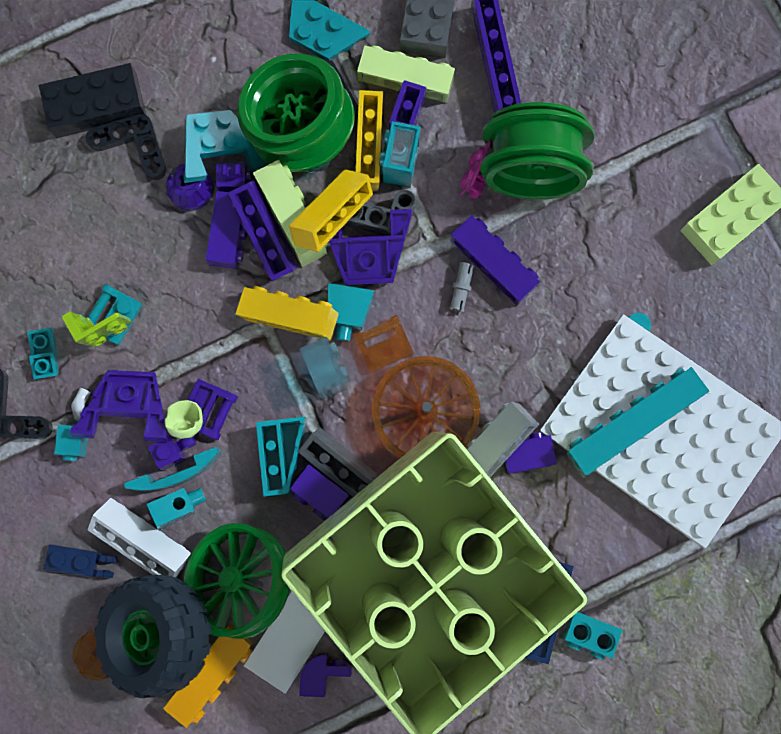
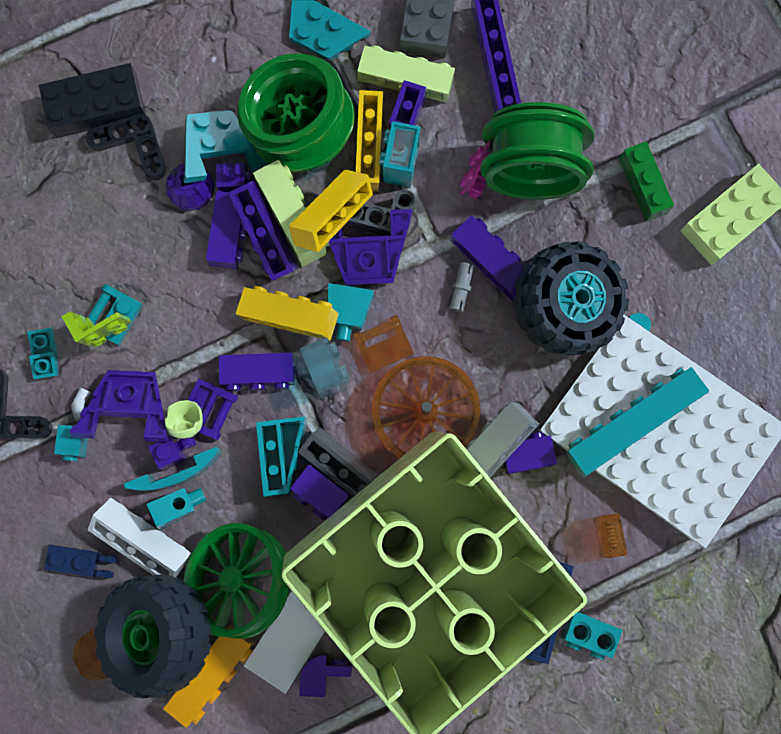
none -> dark purple brick [219,353,295,391]
none -> black wheel [513,241,629,356]
none -> clear orange piece [594,513,627,558]
none -> green brick [619,141,674,222]

